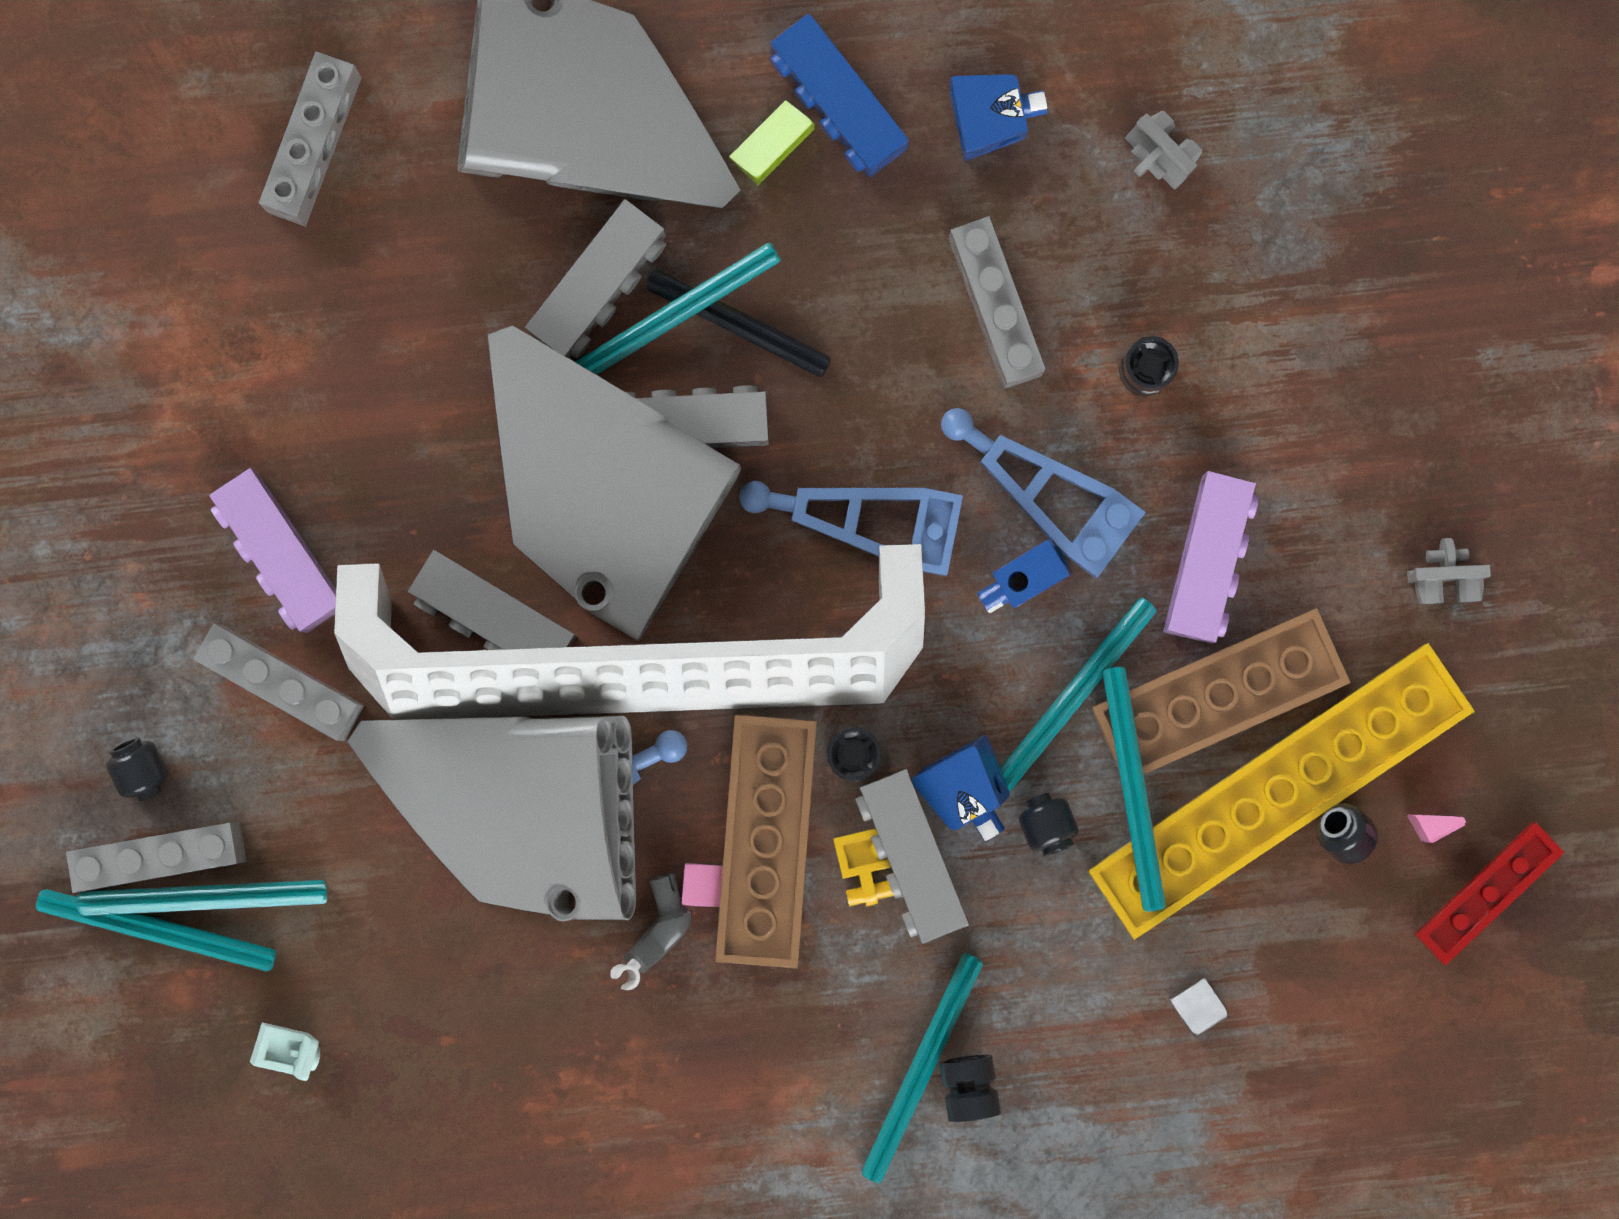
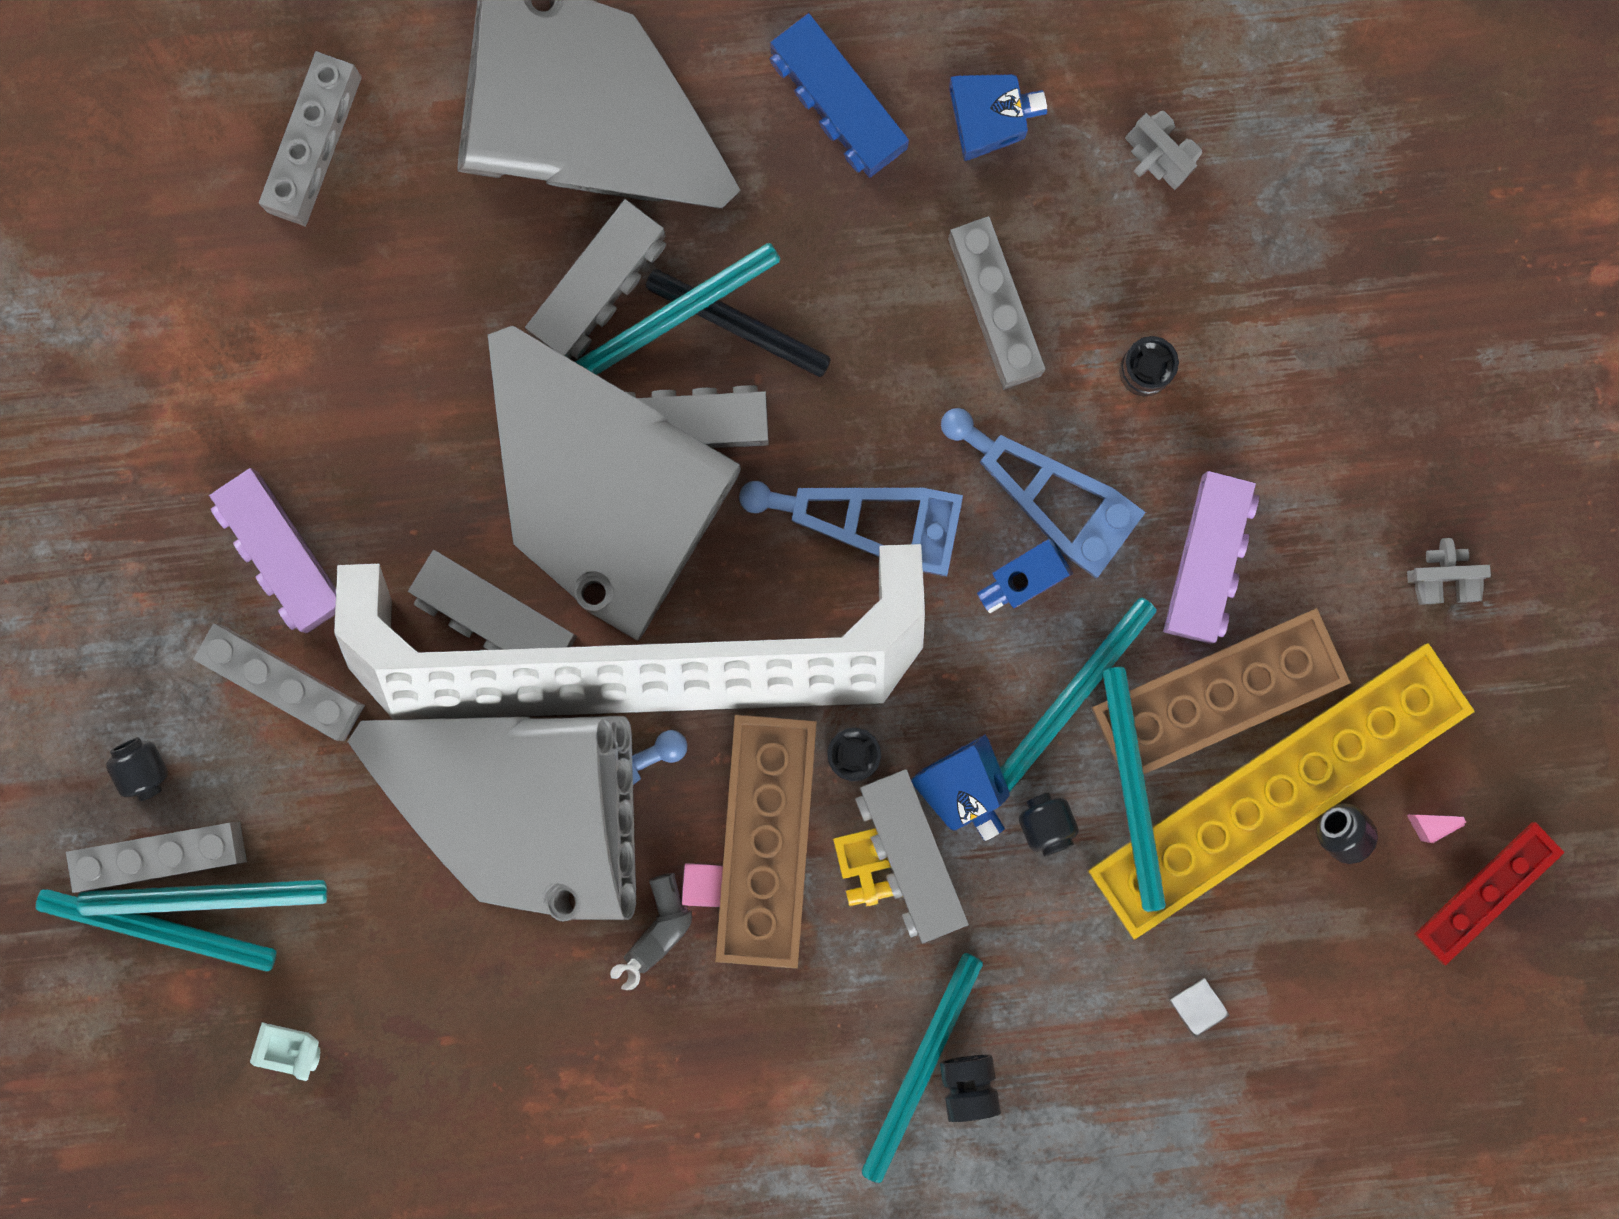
slope [729,100,814,186] -> none

